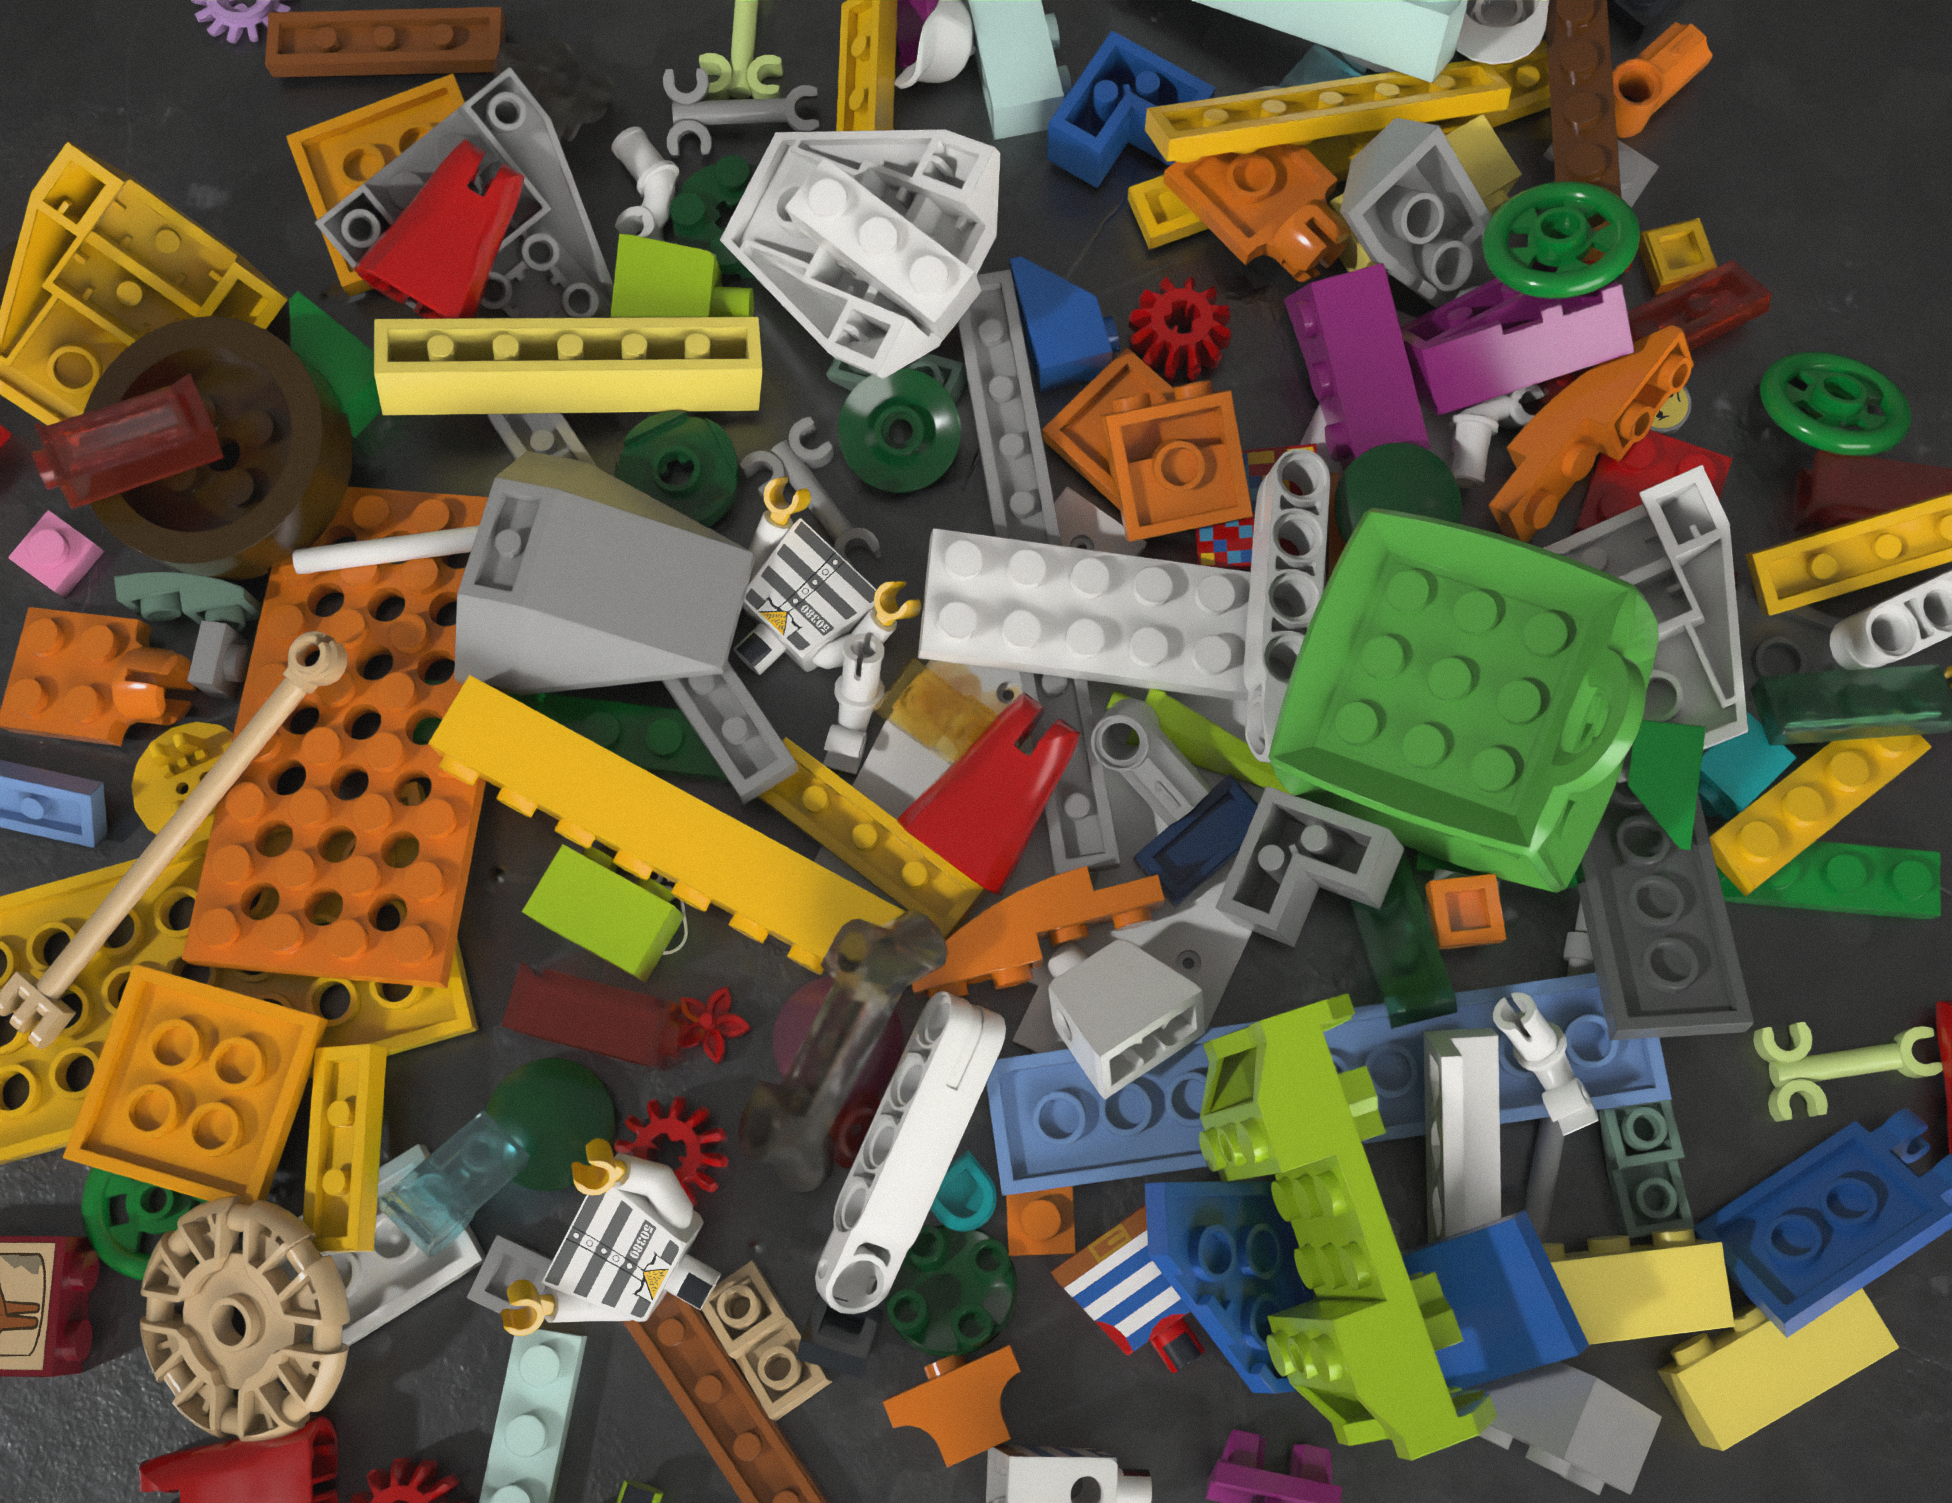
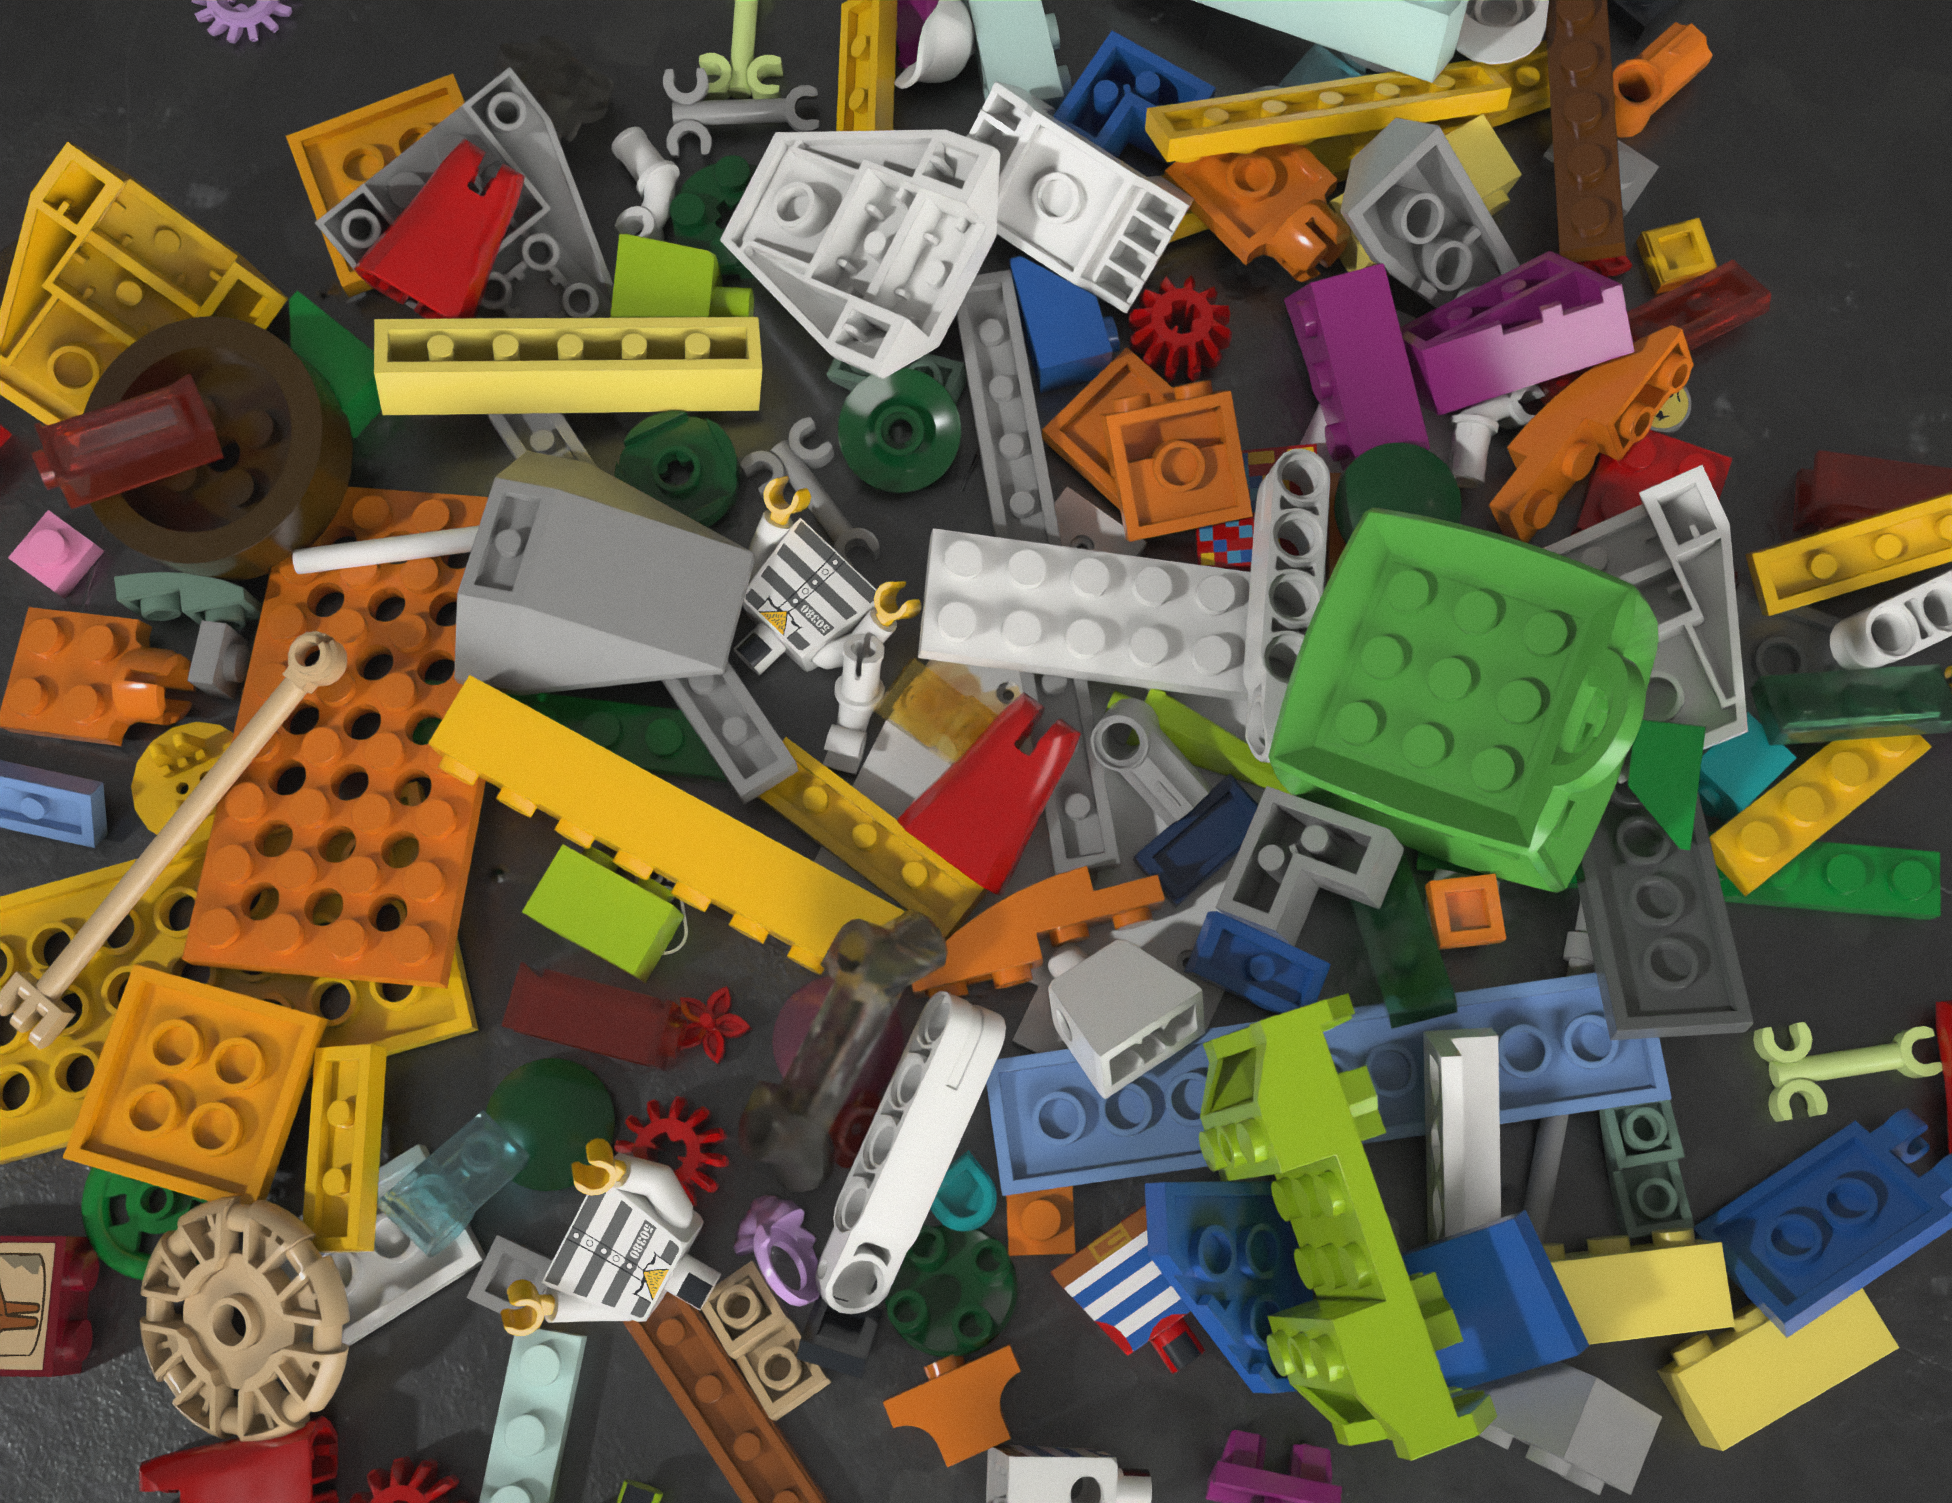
dark orange plate [265,7,507,78] -> none
white brick [784,157,981,340] -> none
green plate [1482,181,1640,299] -> none
white piece [1493,992,1599,1136] -> none
green plate [1760,351,1912,456] -> none
none -> lavender piece [733,1195,820,1307]
none -> white plate [966,81,1194,314]
none -> blue plate [1184,911,1331,1015]

